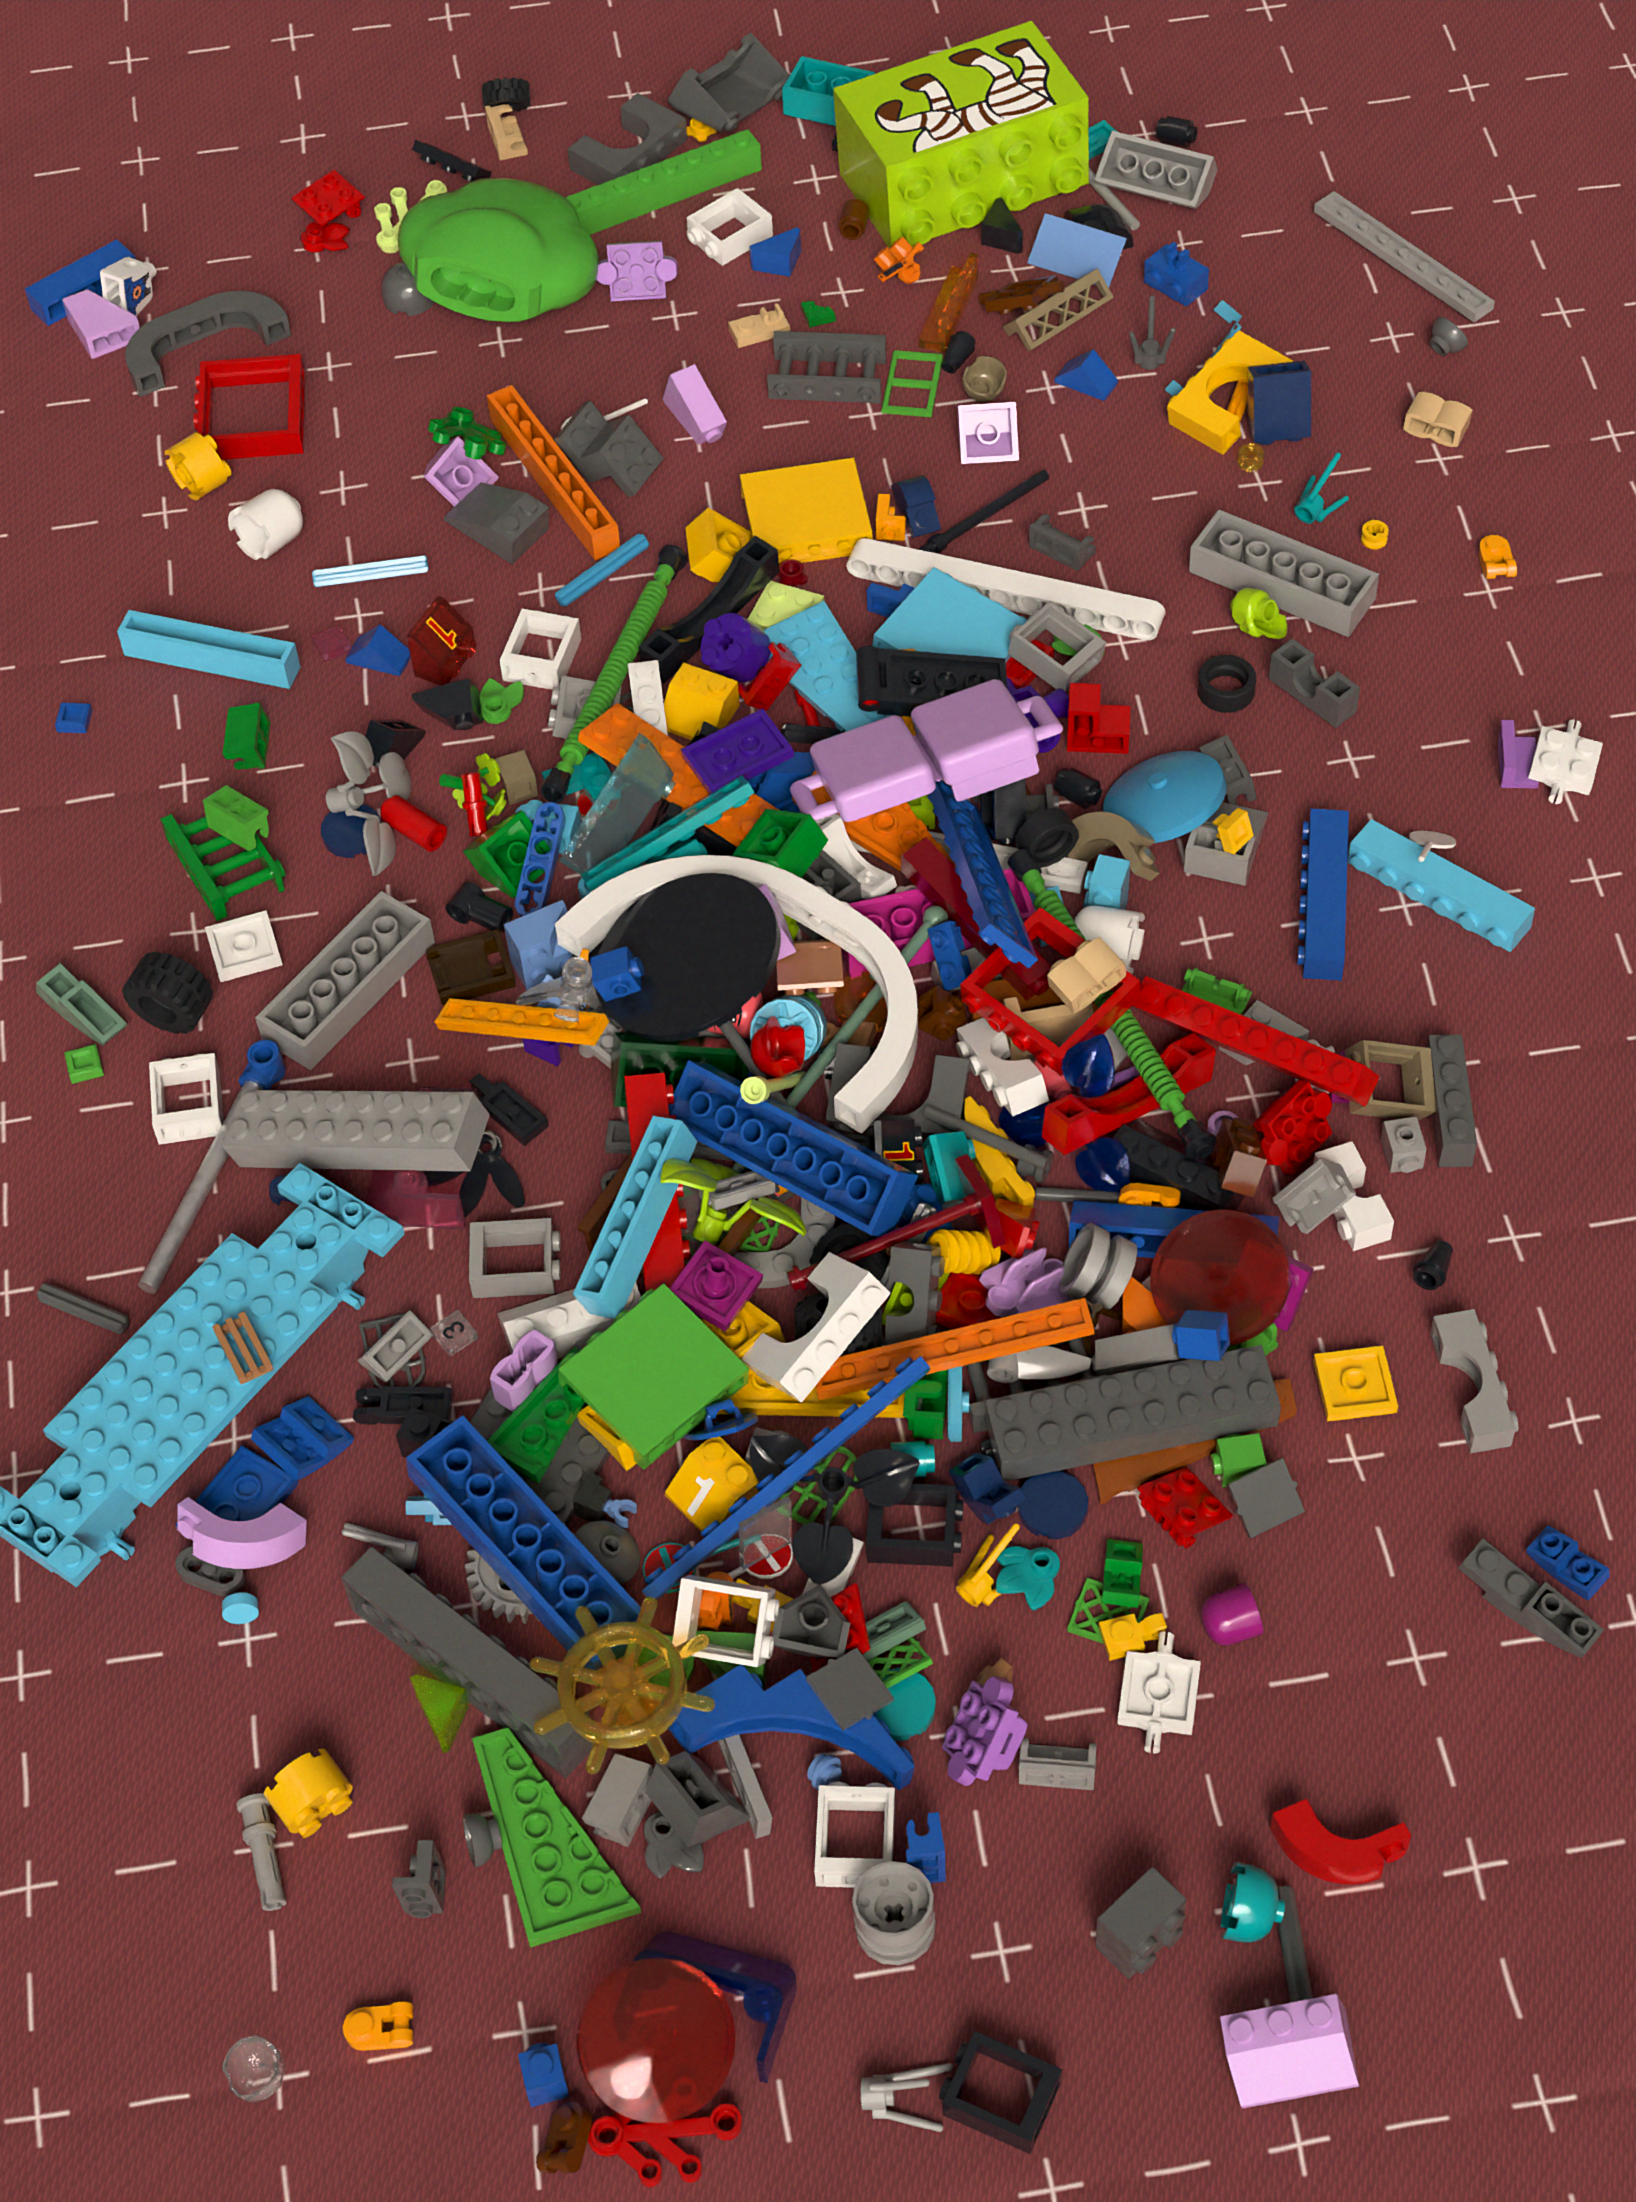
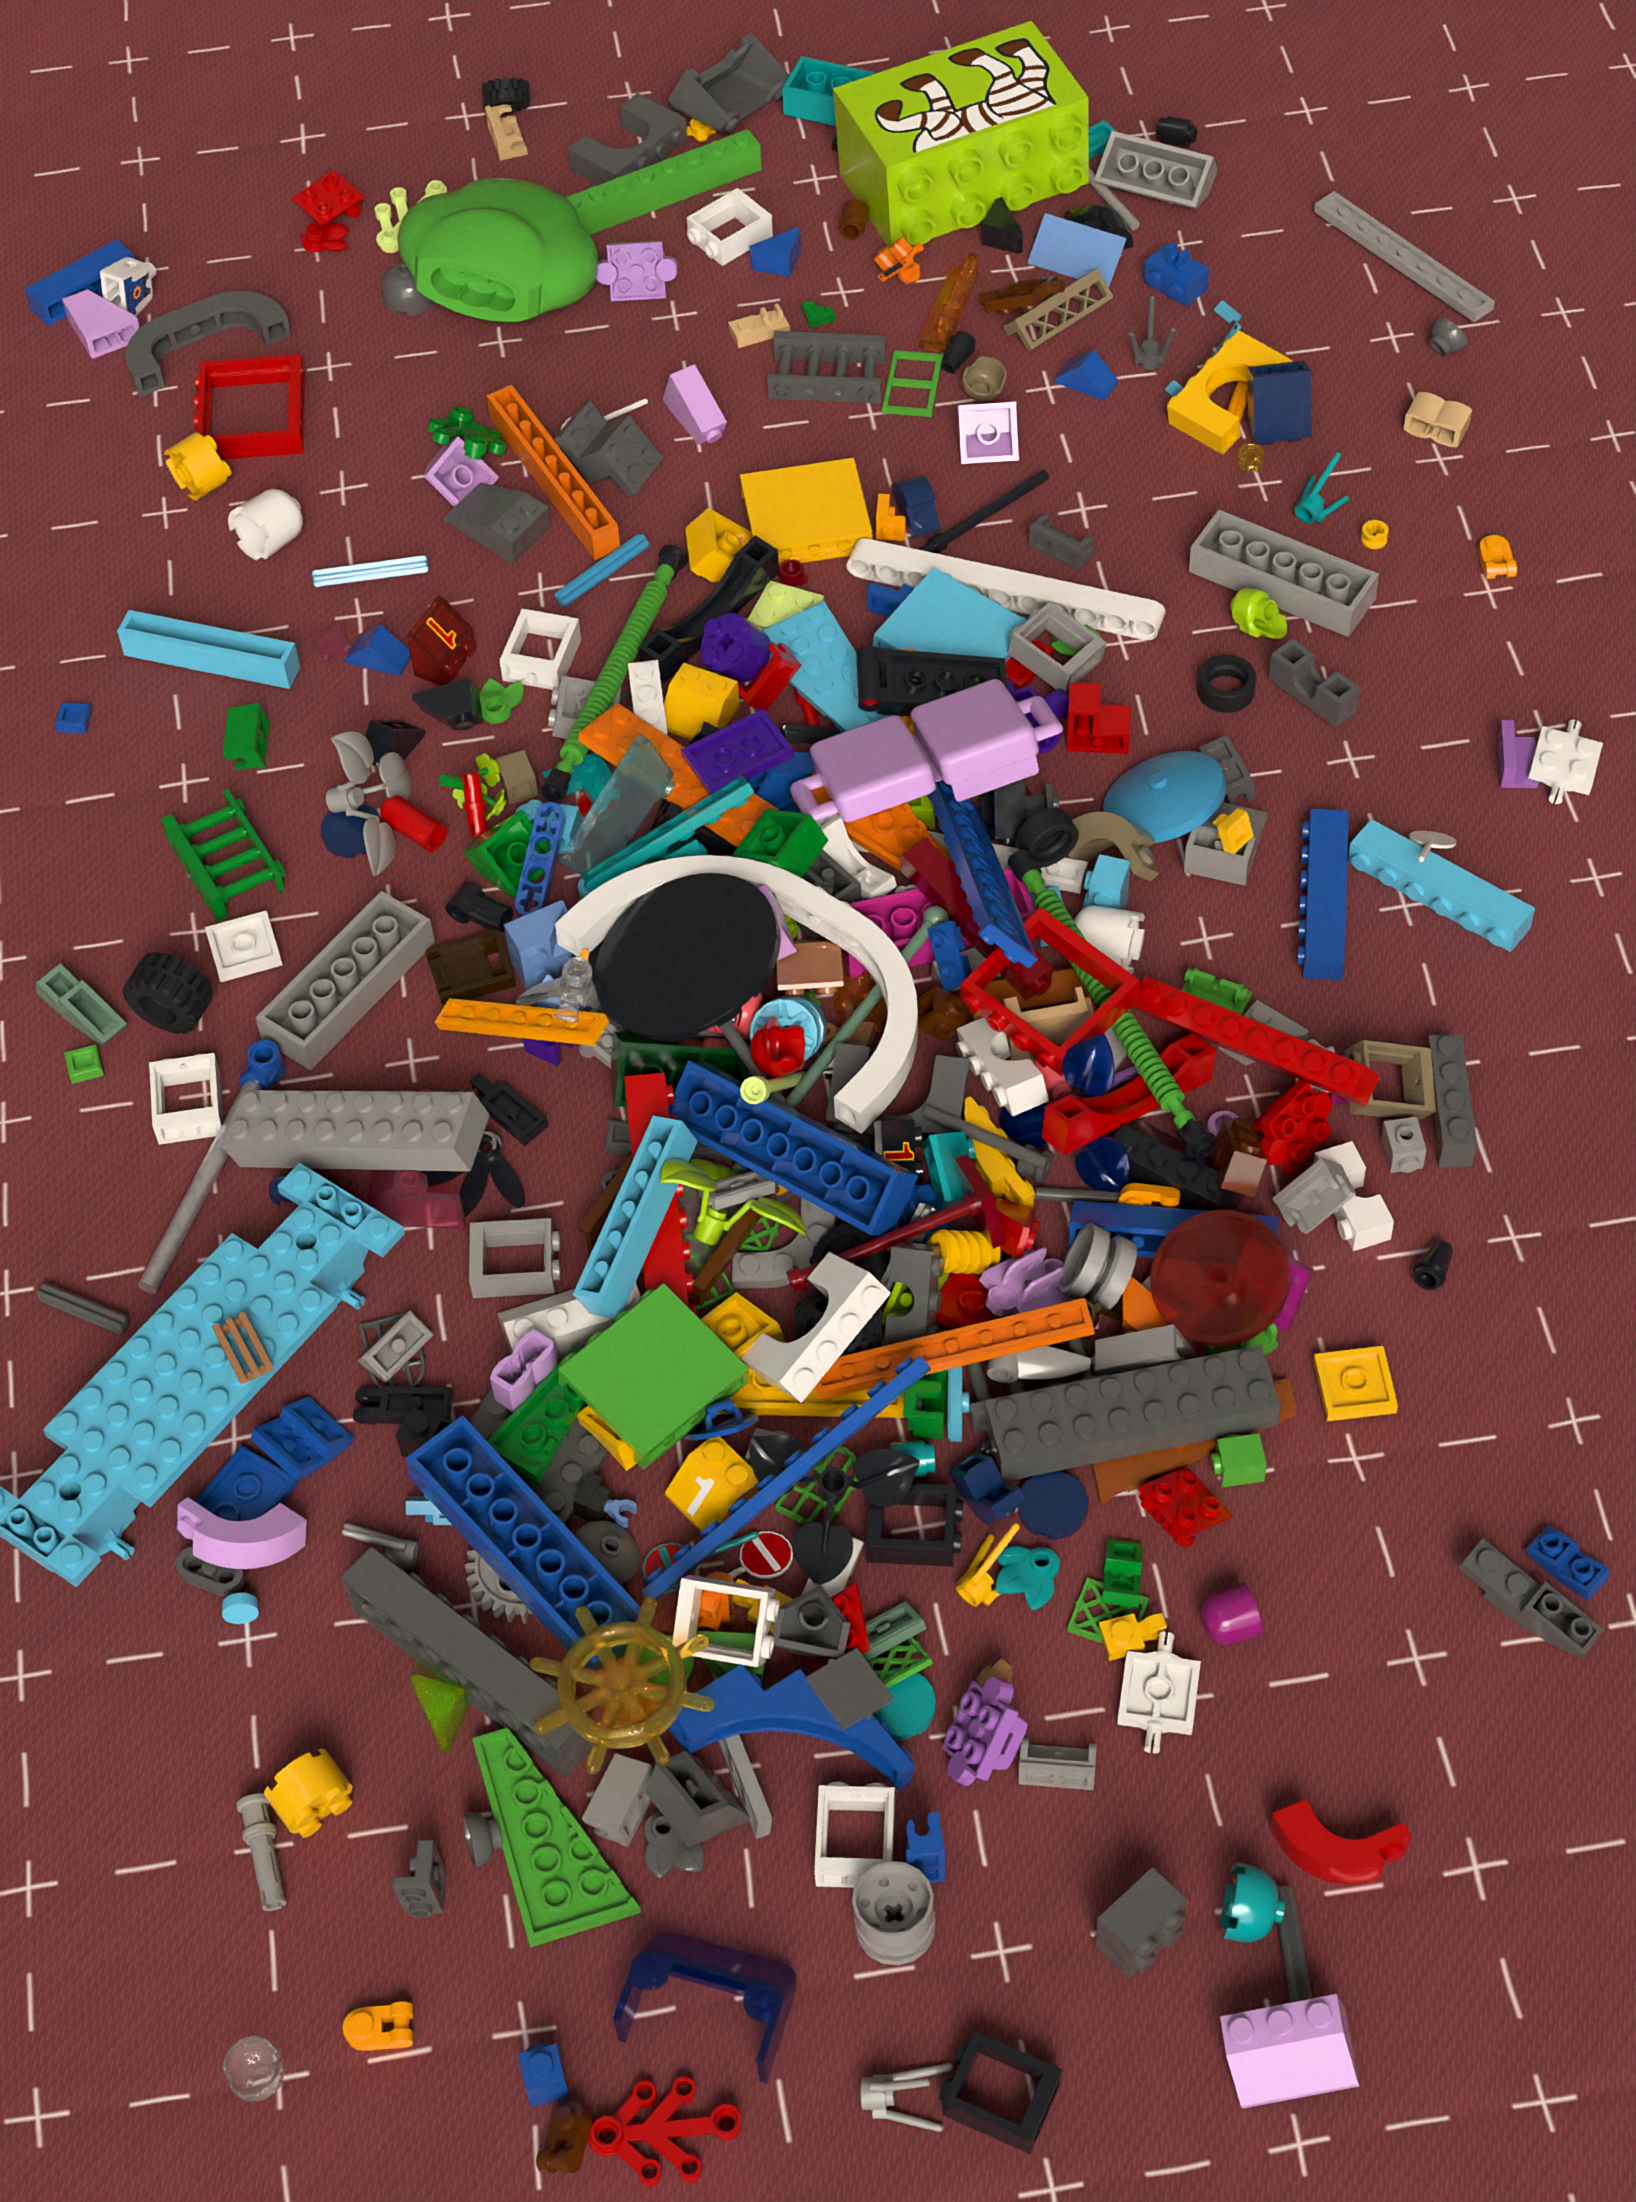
bright green hinge [203,785,269,852] -> none
black plate [412,140,492,182] -> none
clear tile [430,1309,478,1357] -> none
clear red dish [576,1958,736,2123] -> none
blue brick [590,946,644,1002] -> none
magenta plate [669,1241,763,1332] -> none
clear piece [739,1496,792,1570] -> none
medium blue plate [807,1754,842,1791] -> none
tan brick [1047,937,1126,1013] -> none
black brick [1054,768,1102,809] -> none
blue brick [1172,1310,1230,1361] -> none
dark grey piece [1227,1457,1305,1538] -> none
light grey arch [1430,1309,1519,1454] -> none

